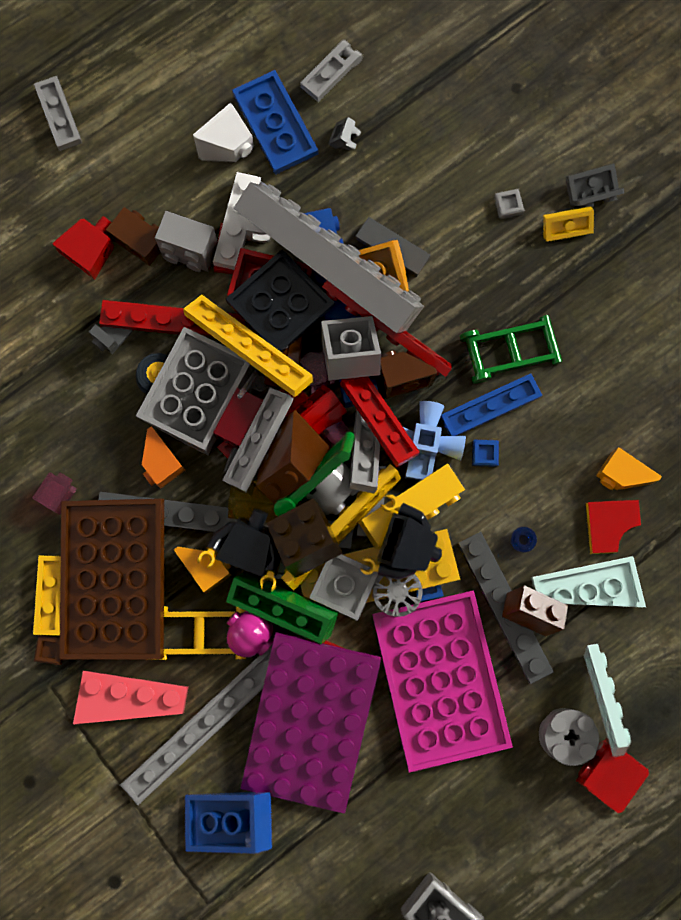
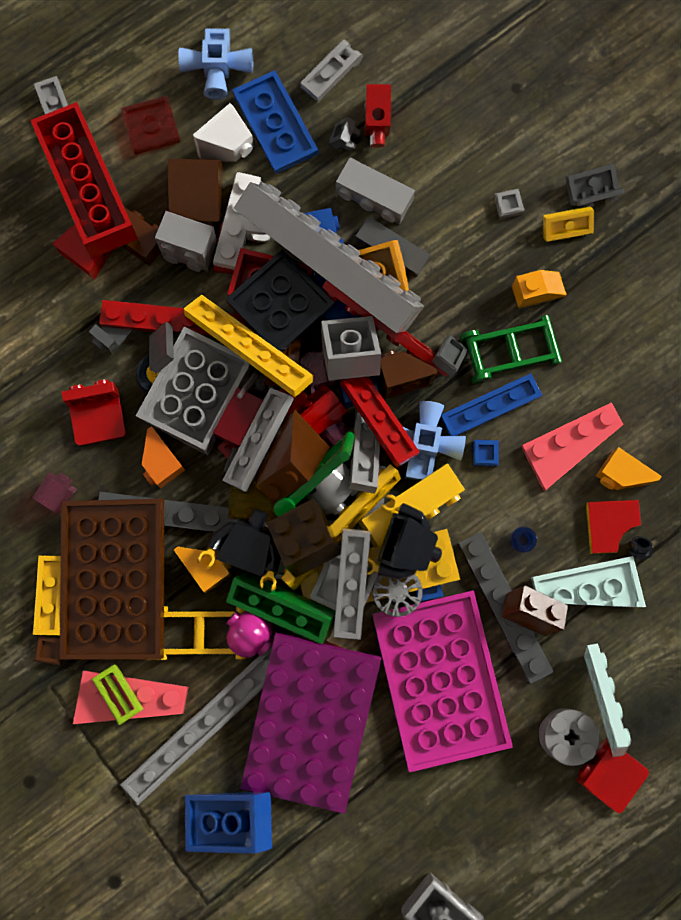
none -> red brick [30,102,138,259]
none -> red bracket [61,380,126,446]
none -> lime tile [92,664,144,725]
none -> clear red tile [121,96,181,155]
none -> dark grey tile [149,322,174,374]
none -> reddish brown slope [168,159,223,226]
none -> light blue brick [179,29,253,100]
none -> light grey plate [333,529,370,639]
none -> light grey brick [336,158,415,224]
none -> red torso [365,84,391,148]
none -> dark grey tile [432,335,468,377]
none -> light orange slope [512,270,566,308]
none -> coral wing [521,402,623,491]
none -> black plate [627,536,653,560]

